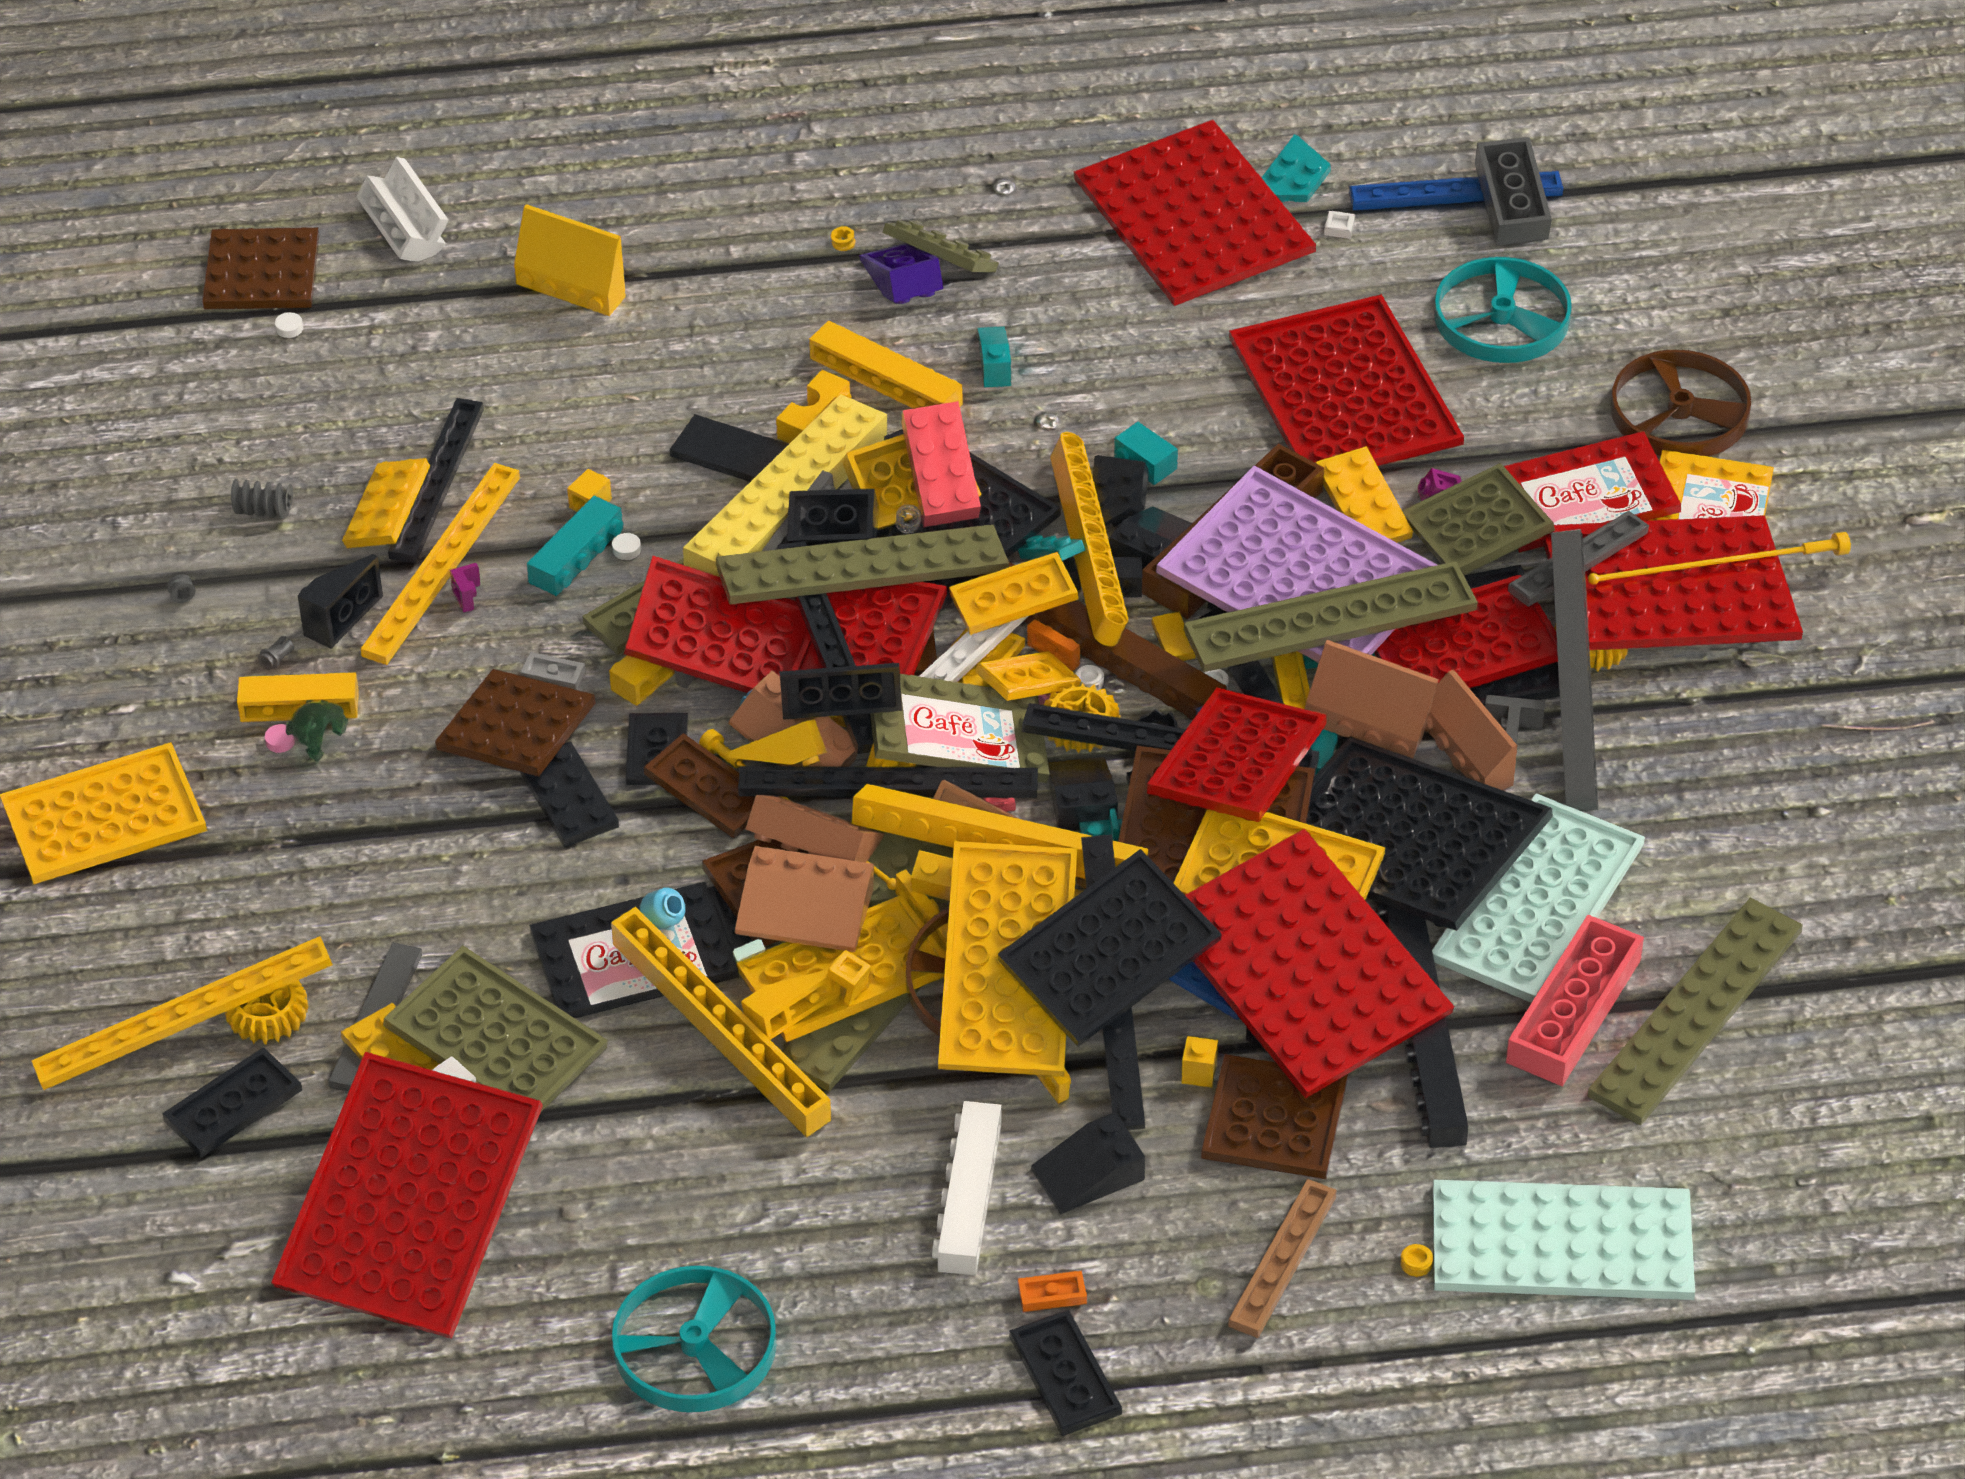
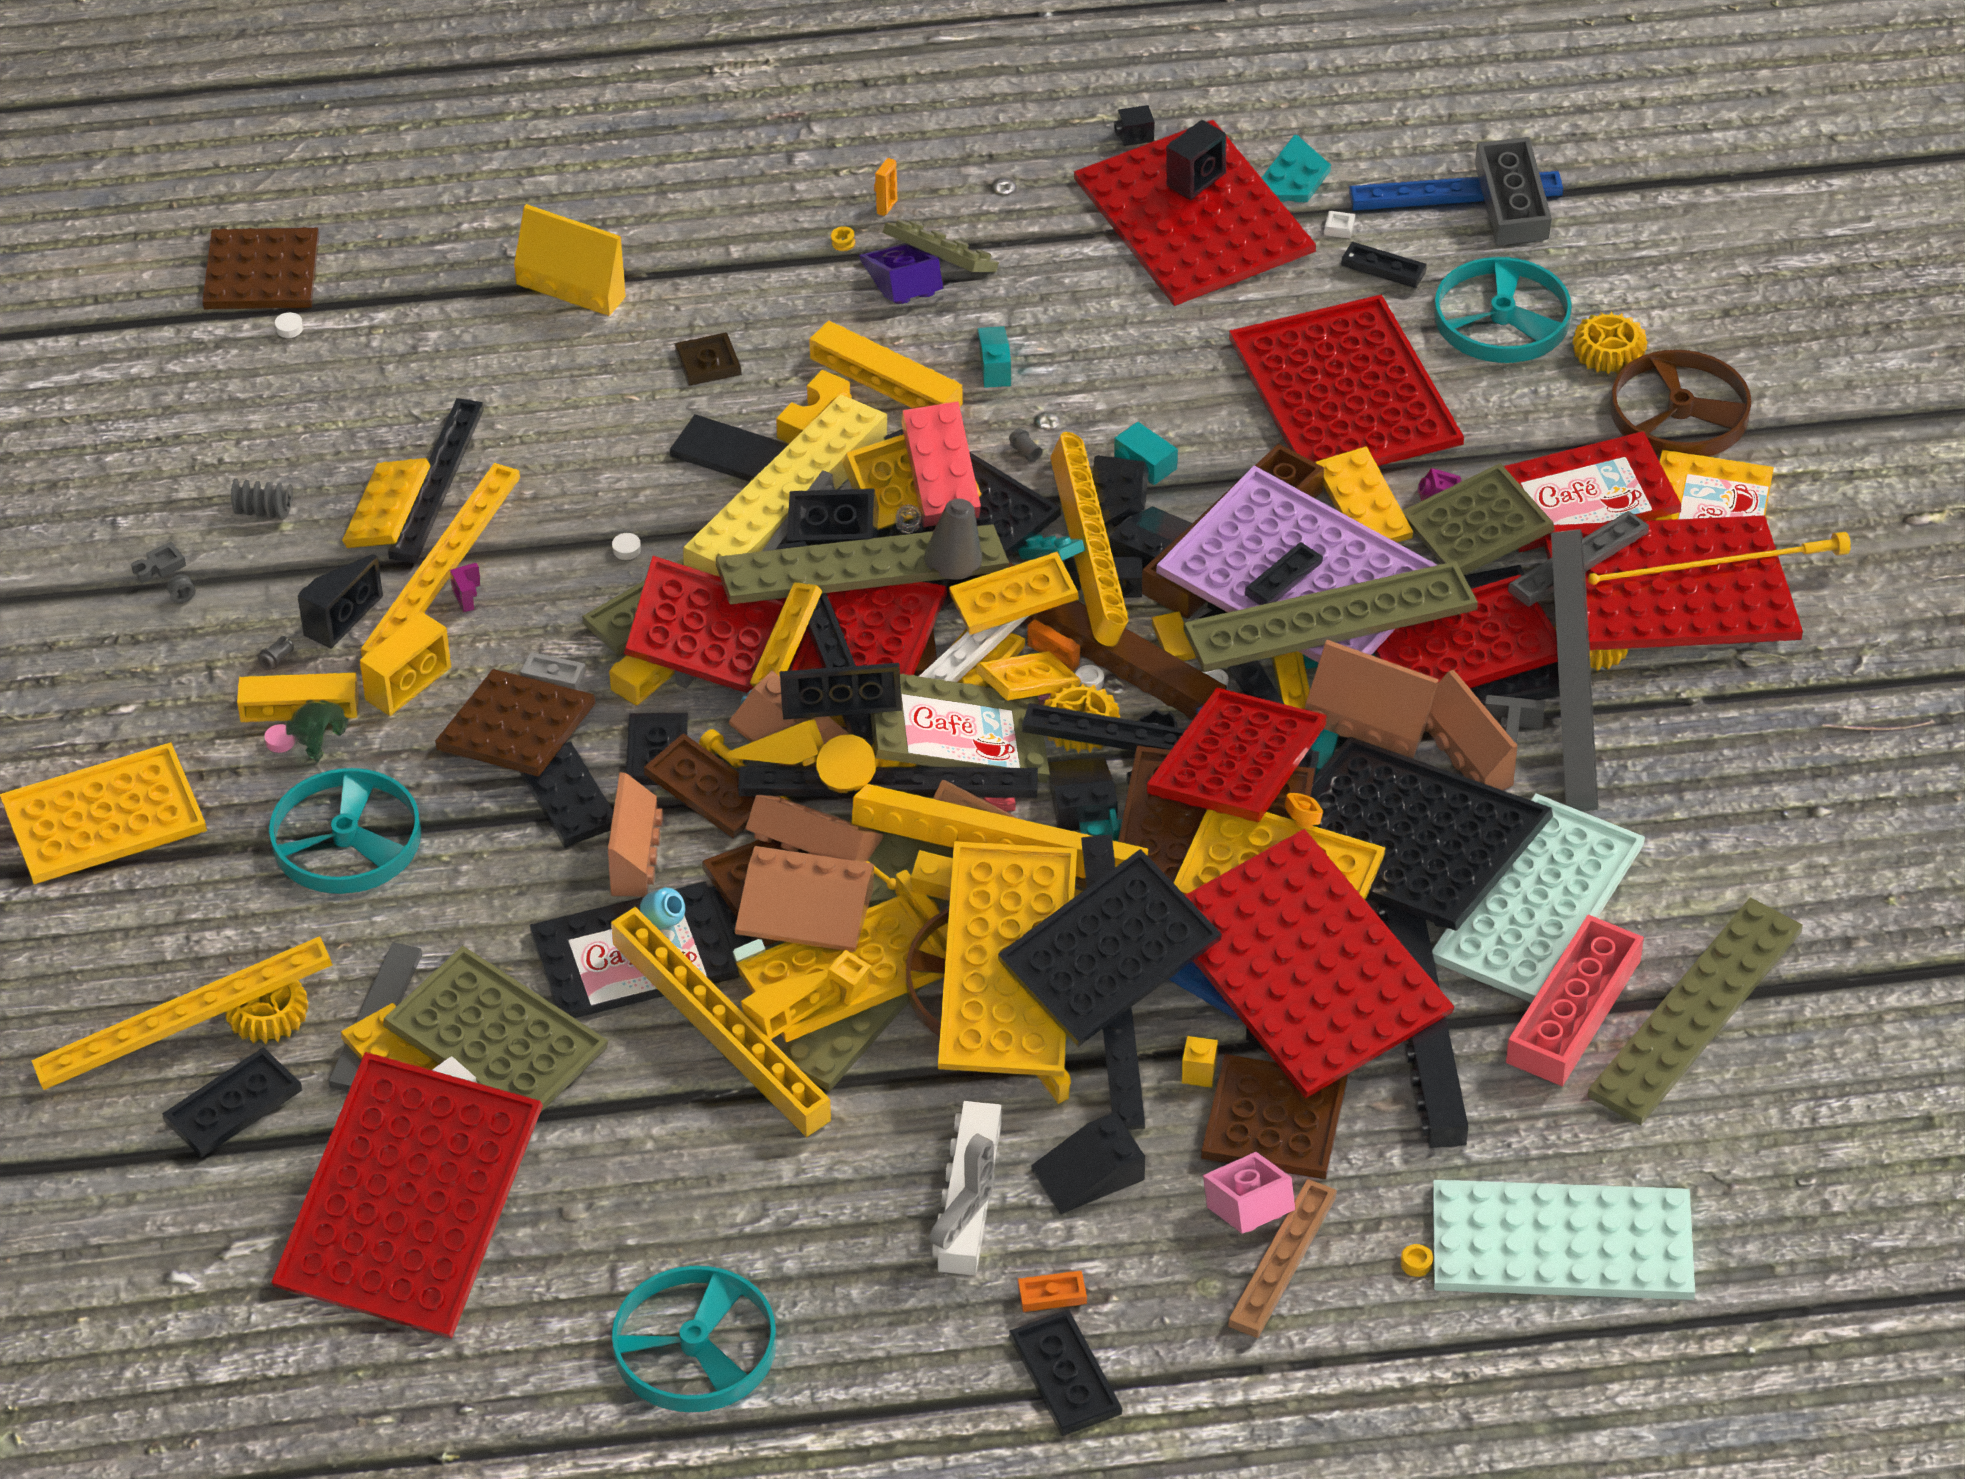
white brick [356,157,449,261] -> none
teal brick [527,496,624,596] -> none
yellow brick [567,469,612,512] -> none
none -> dark grey plate [131,542,186,583]
none -> teal piece [269,768,421,894]
none -> yellow brick [360,611,451,716]
none -> nougat slope [608,772,663,897]
none -> dark brown tile [674,332,742,386]
none -> yellow plate [750,582,822,687]
none -> yellow tile [816,734,876,793]
none -> light orange plate [874,158,897,216]
none -> dark grey cone [924,498,982,579]
none -> light grey beam [929,1133,994,1250]
none -> dark grey pin [1009,428,1042,462]
none -> black brick [1114,105,1155,146]
none -> black brick [1166,120,1226,200]
none -> bright pink brick [1203,1152,1295,1234]
none -> black tile [1245,542,1323,605]
none -> light orange plate [1284,793,1323,828]
none -> black plate [1341,242,1427,288]
none -> yellow gear [1572,311,1647,375]

